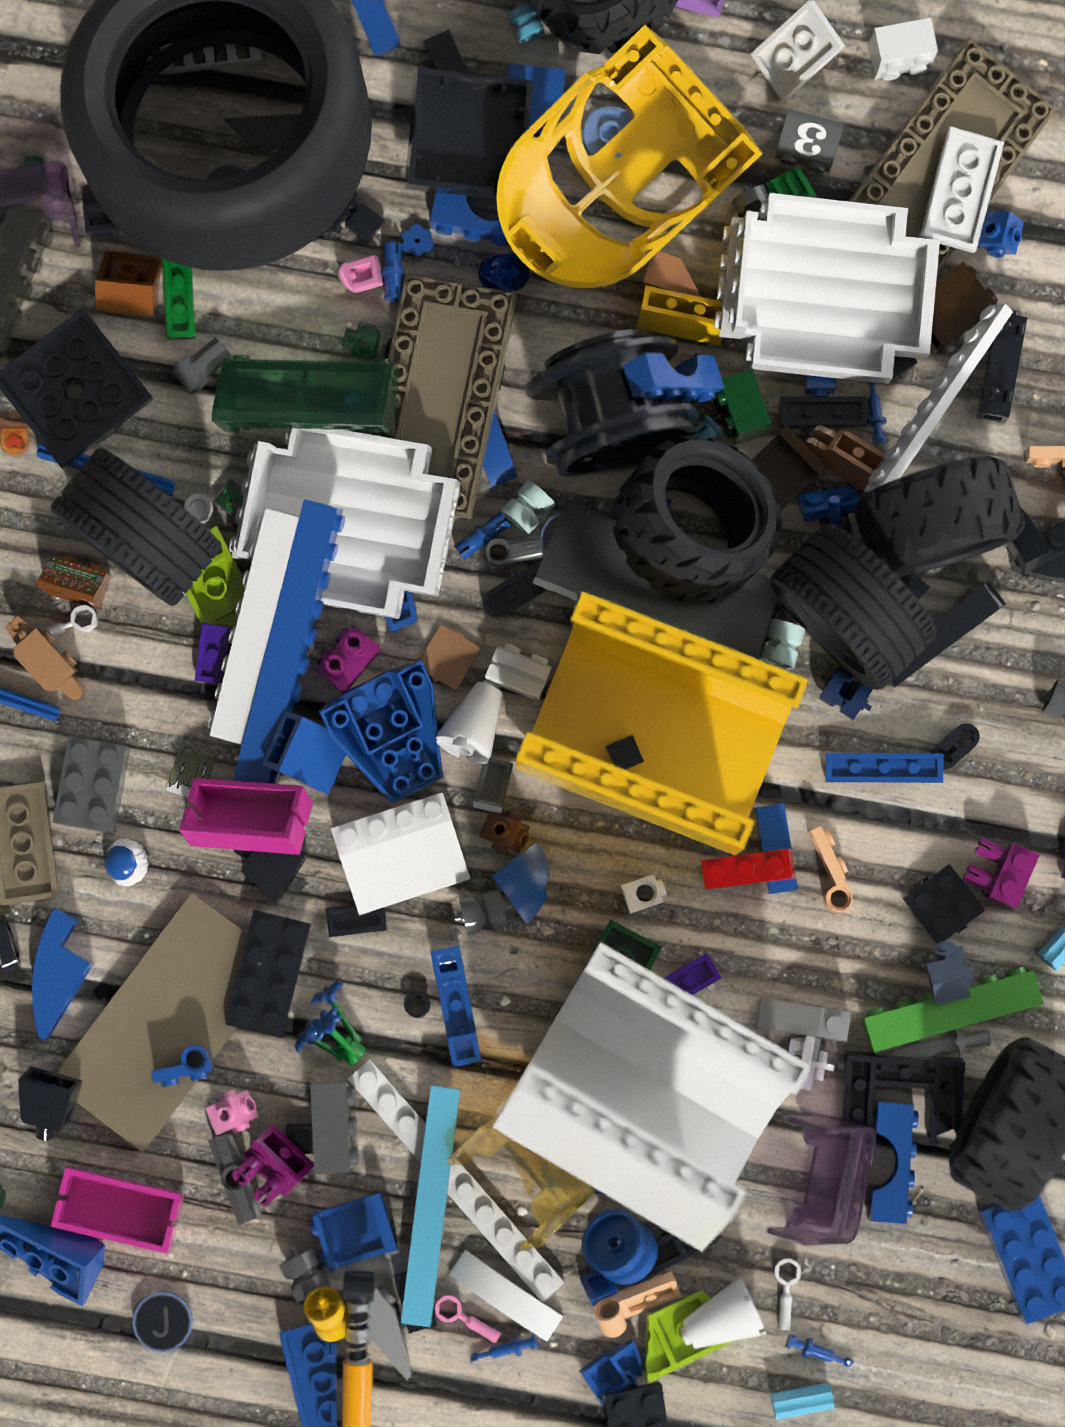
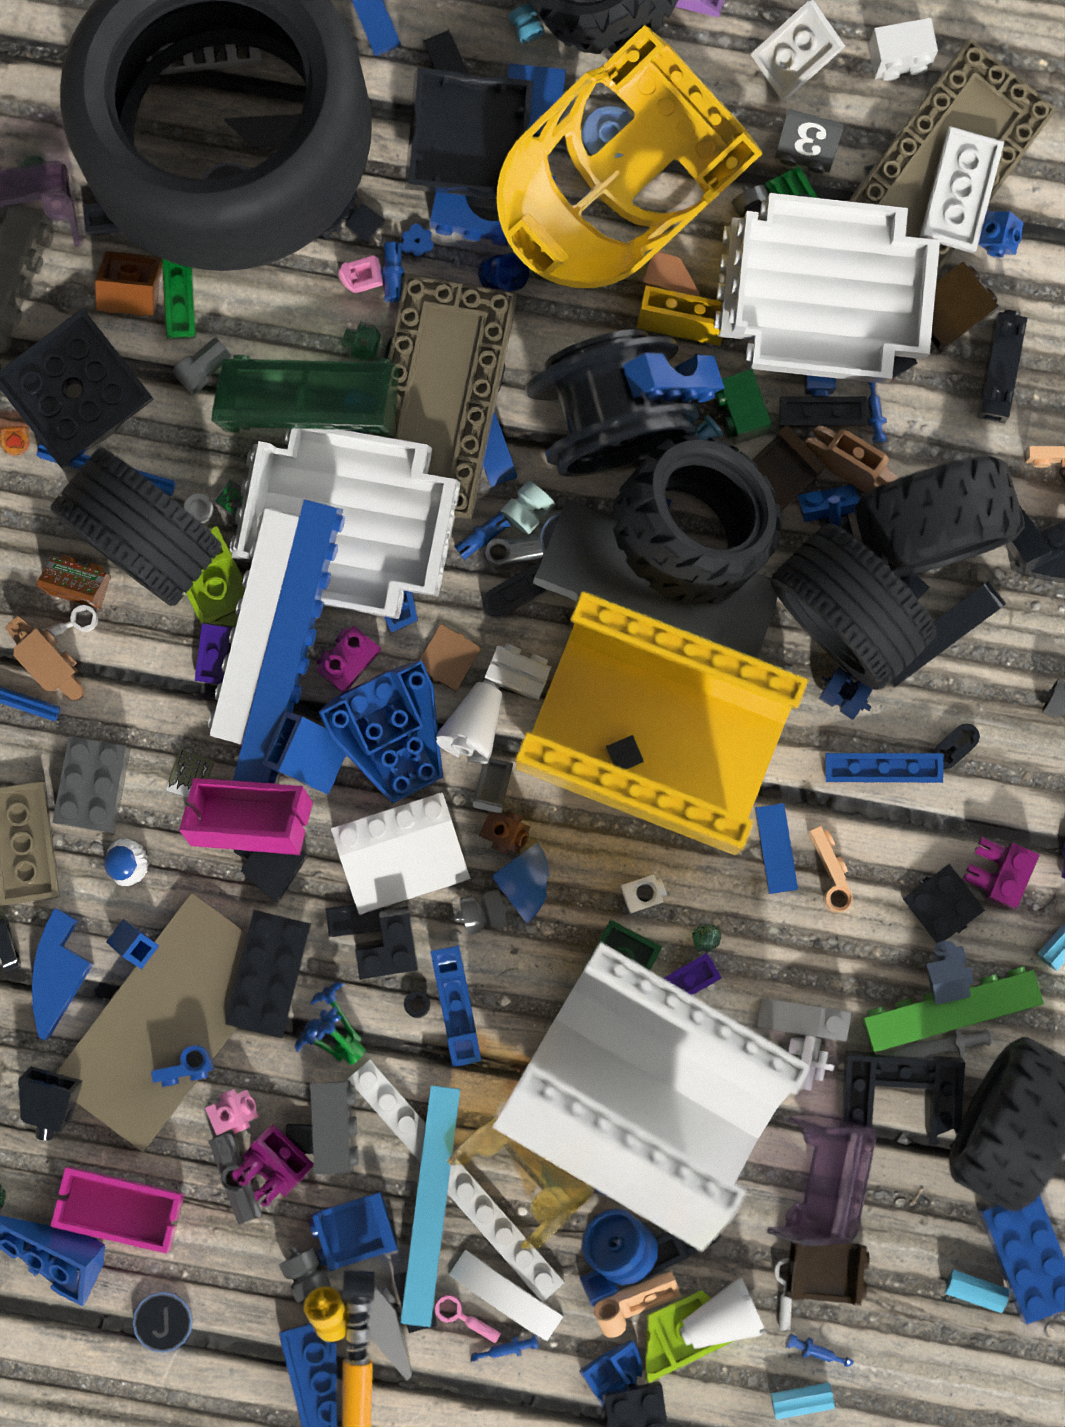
red brick [701,849,796,890] -> none
light aqua wheel [758,619,806,669] -> none
white plate [864,304,1013,492] -> none
blue arch [868,1101,918,1224] -> none
none -> blue brick [106,919,159,969]
none -> black brick [355,906,418,980]
none -> clear green plate [692,923,722,953]
none -> dark brown panel [785,1237,870,1306]
none -> medium azure axle [944,1269,1010,1313]

